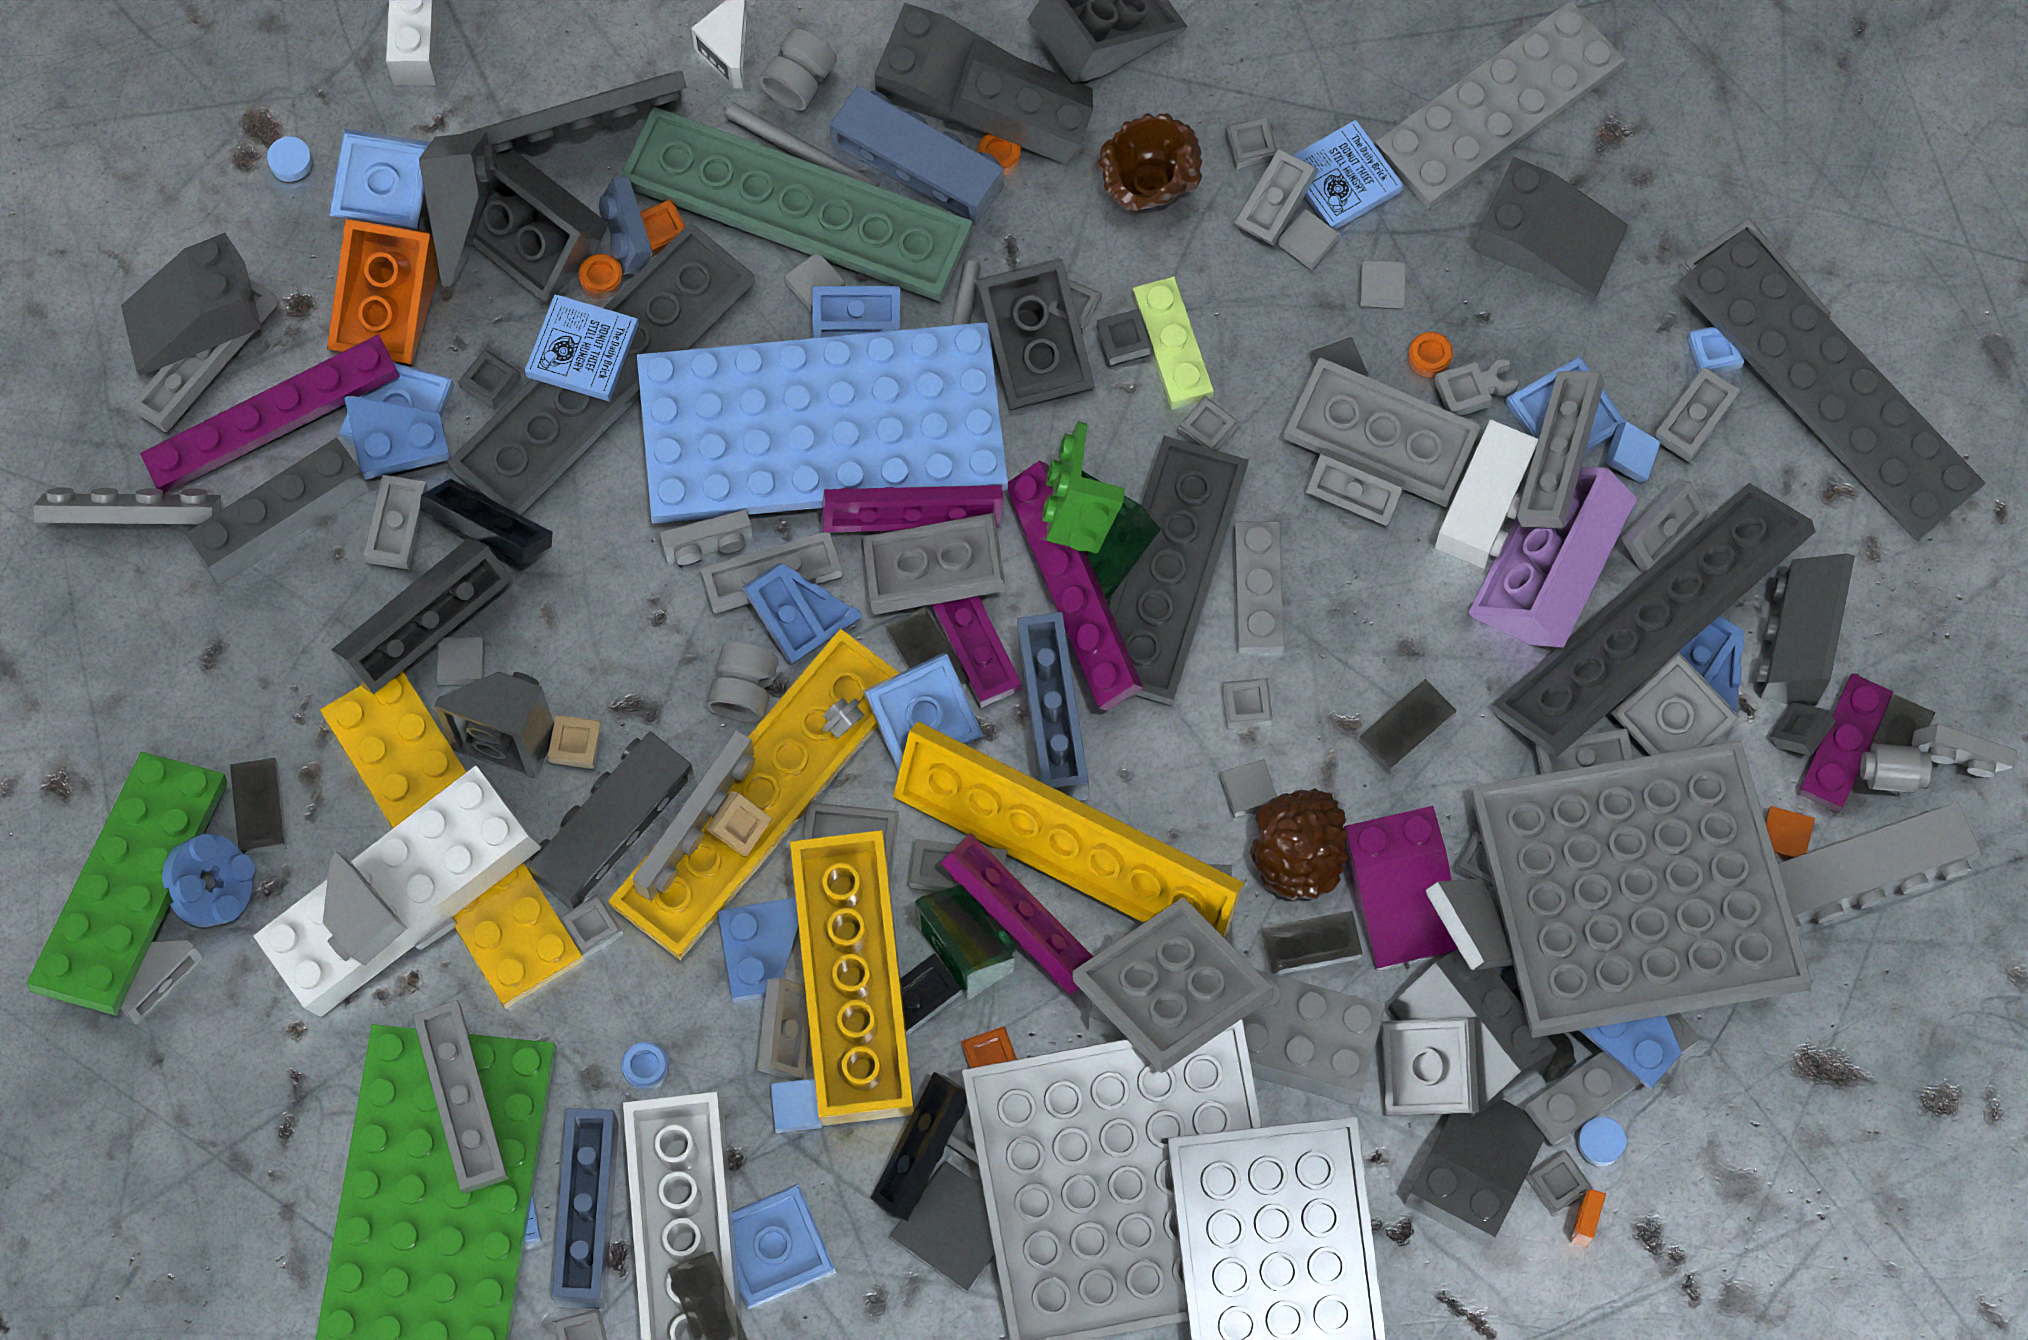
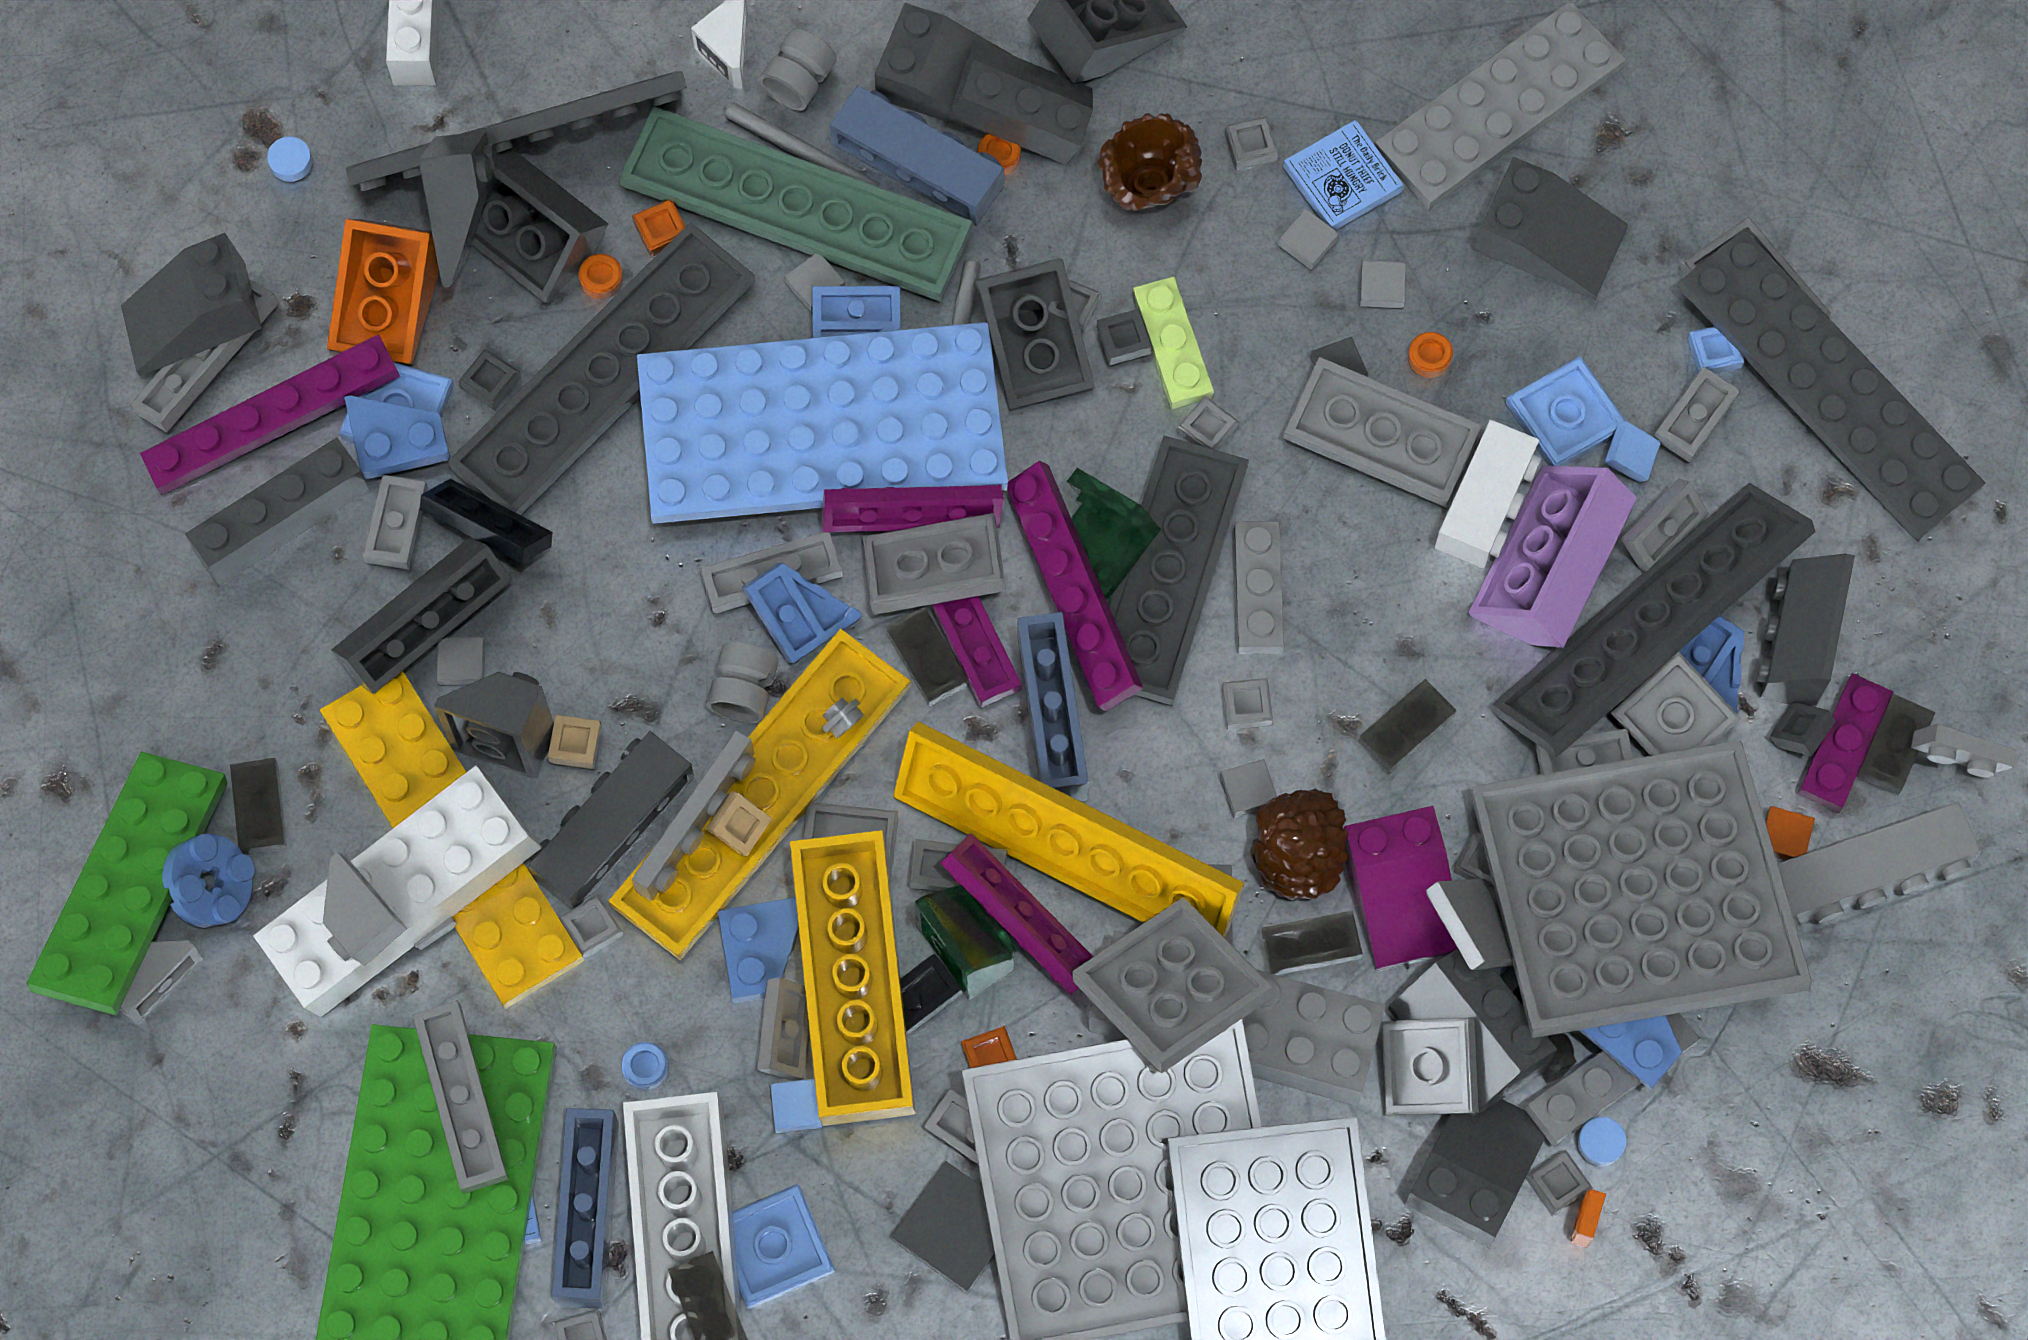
light grey plate [33,487,221,524] -> none
light blue tile [329,128,431,229] -> none
light blue tile [525,294,639,402] -> none
sand blue plate [599,176,652,275] -> none
light grey plate [659,509,754,565] -> none
light blue tile [863,653,983,772] -> none
black plate [871,1072,967,1221] -> none
bright green bracket [1041,421,1125,553] -> none
light grey plate [1235,148,1318,247] -> none
light grey plate [1306,448,1406,526] -> none
light grey plate [1434,359,1519,416] -> none
light grey plate [1517,371,1604,528] -> none
light grey brick [1860,743,1932,792] -> none

